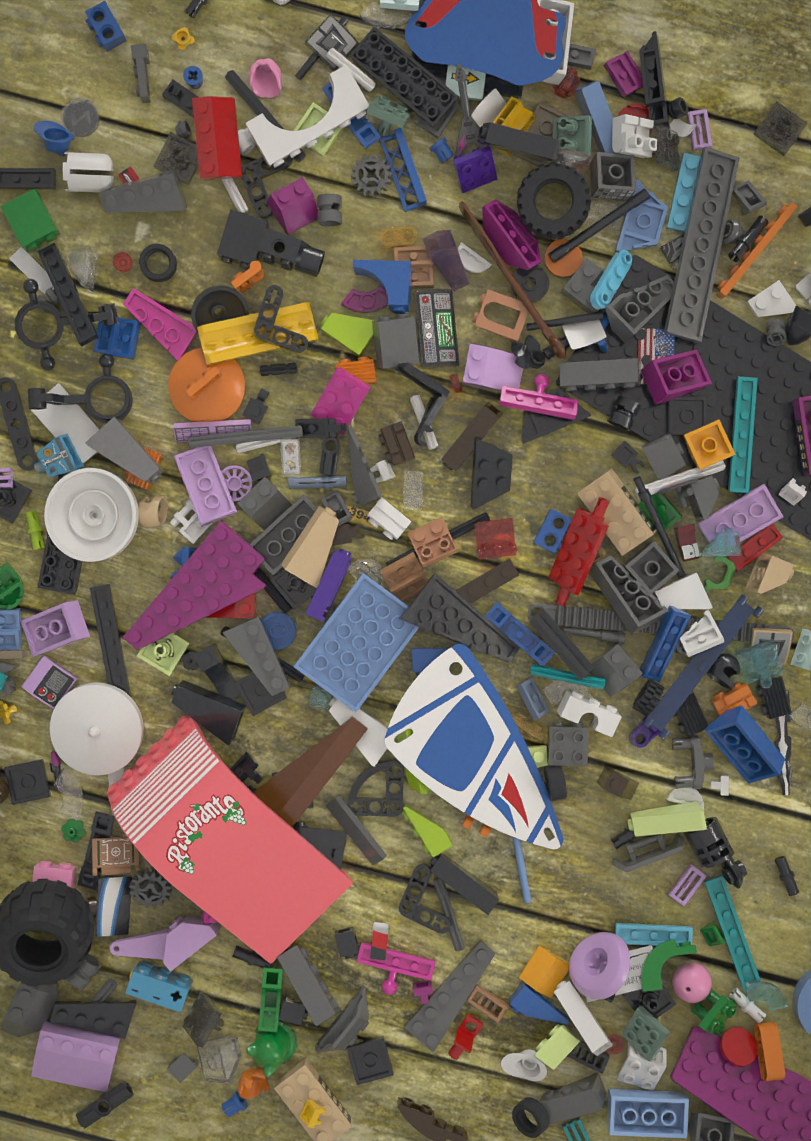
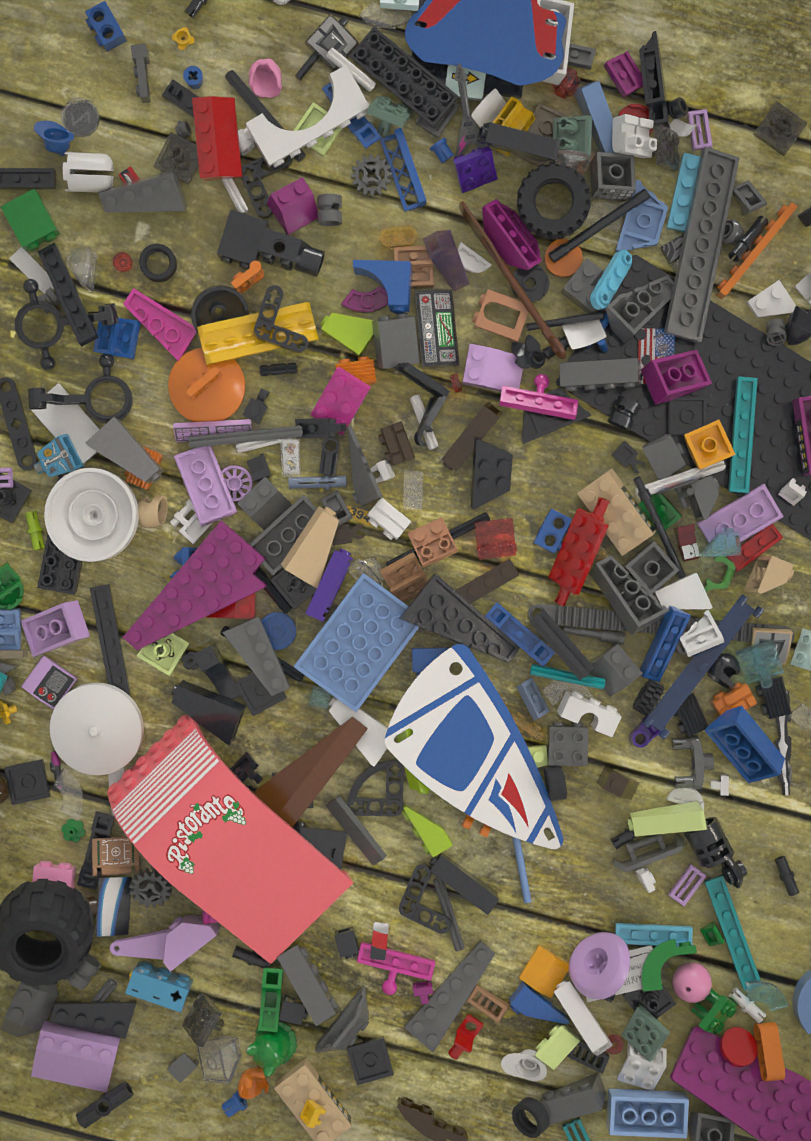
none -> white hinge [634,867,656,893]

